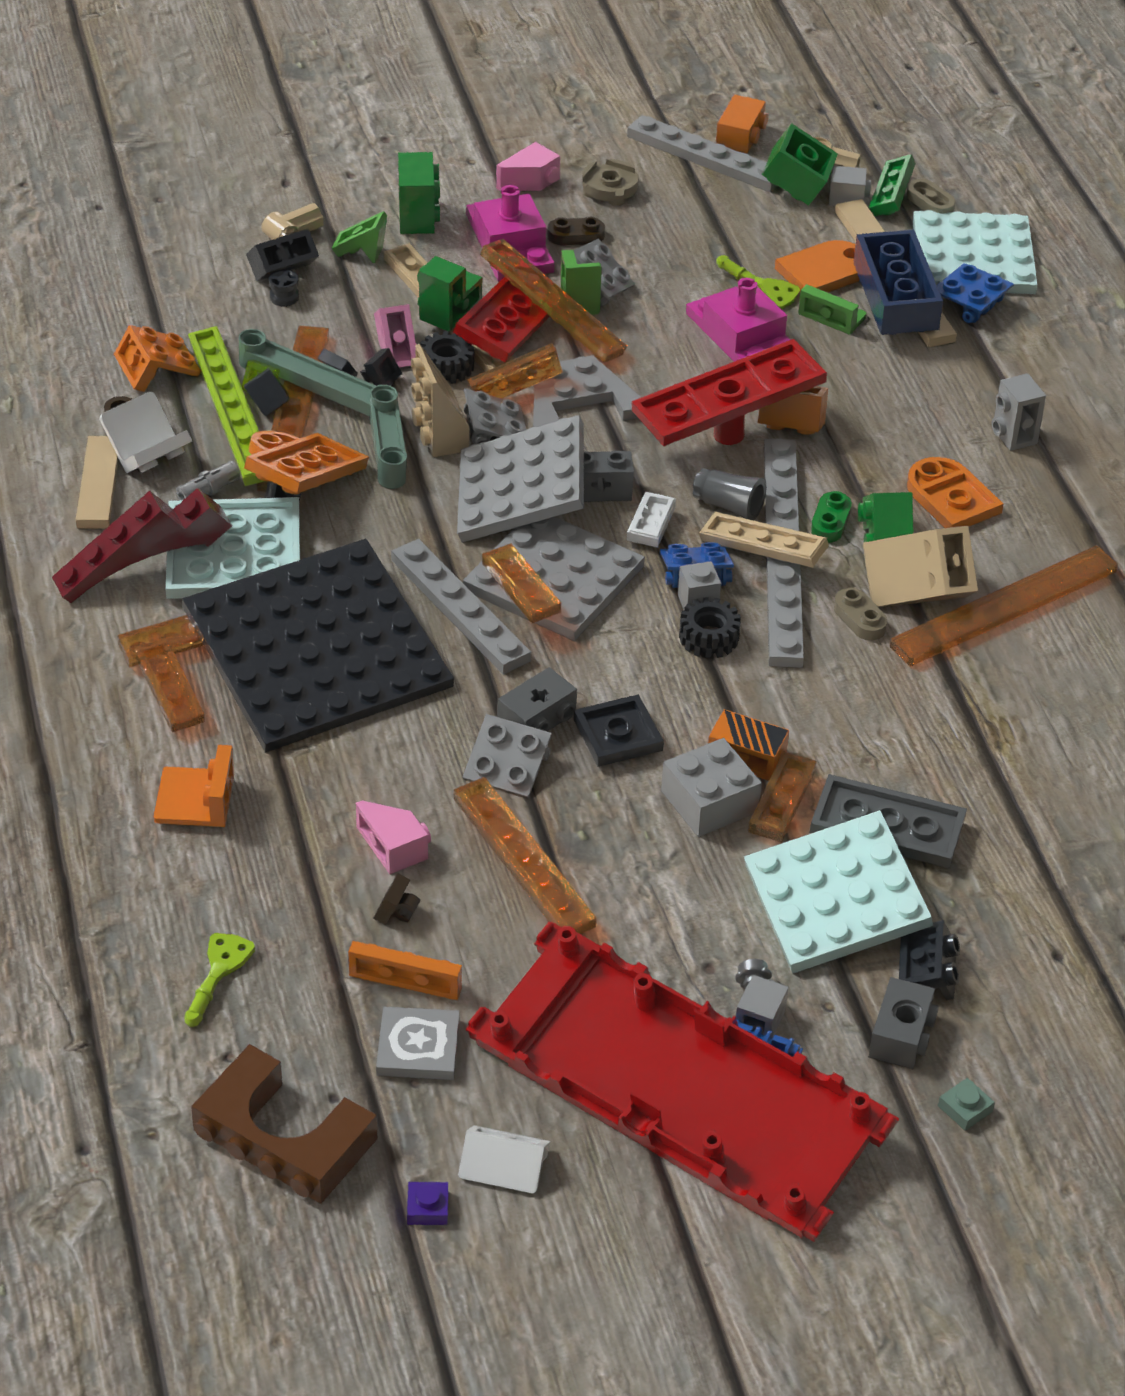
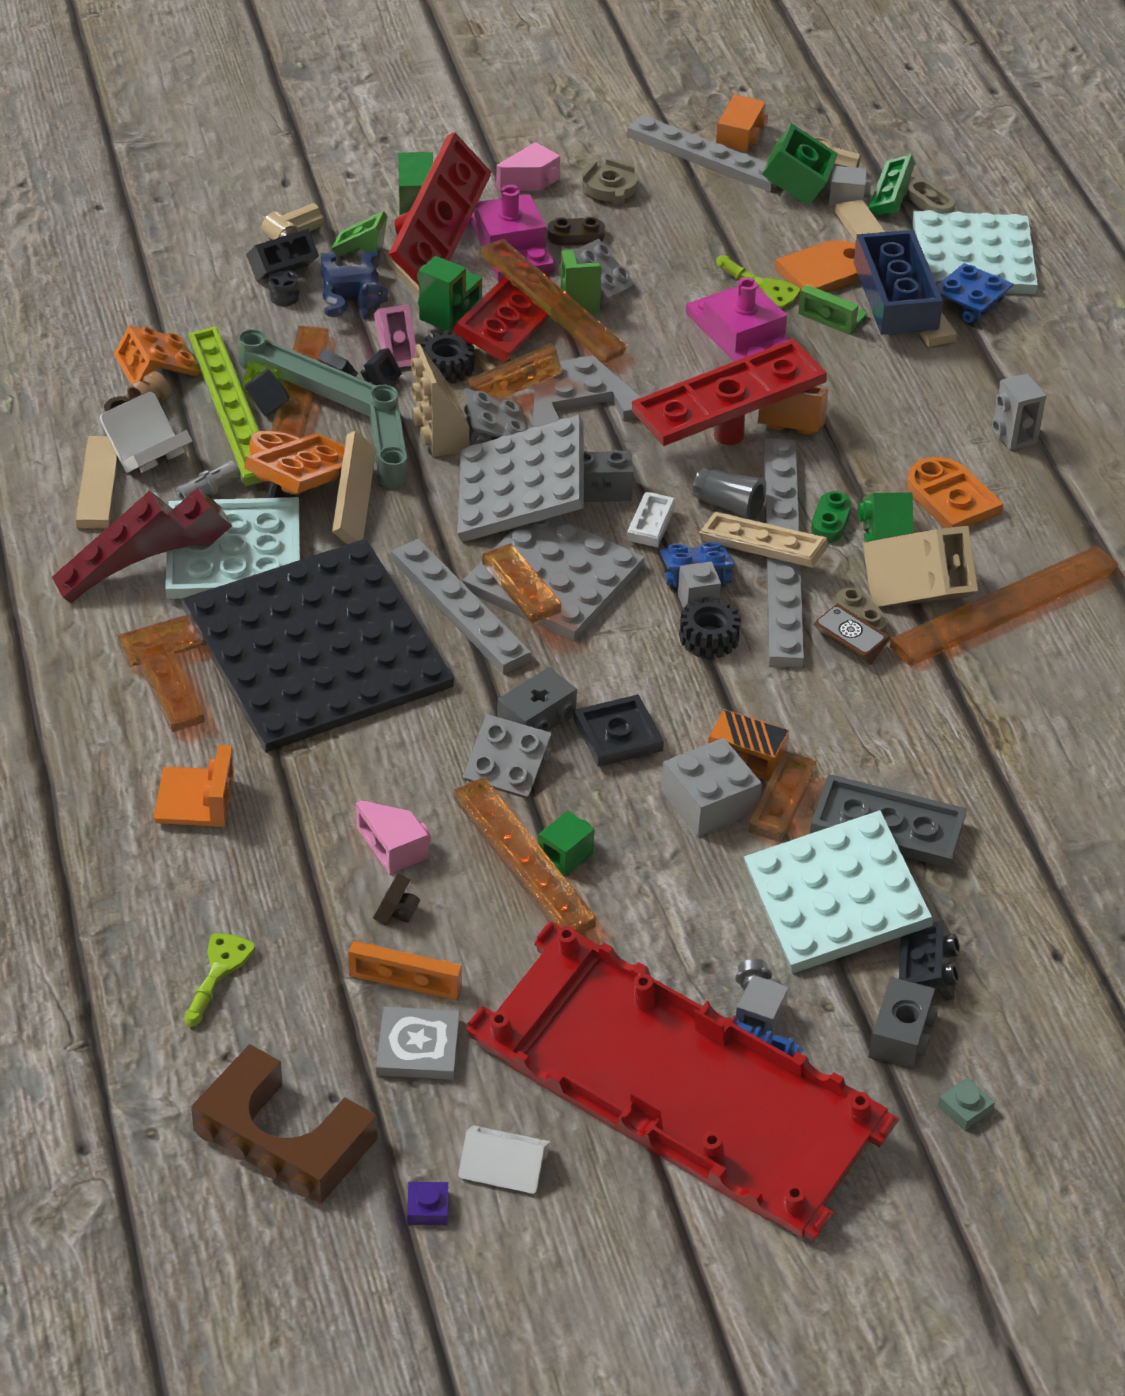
none -> medium nougat wheel [127,371,171,403]
none -> dark blue animal [321,252,389,319]
none -> tan tile [332,431,376,544]
none -> red plate [388,132,492,286]
none -> green brick [538,810,595,877]
none -> slope [813,603,890,665]

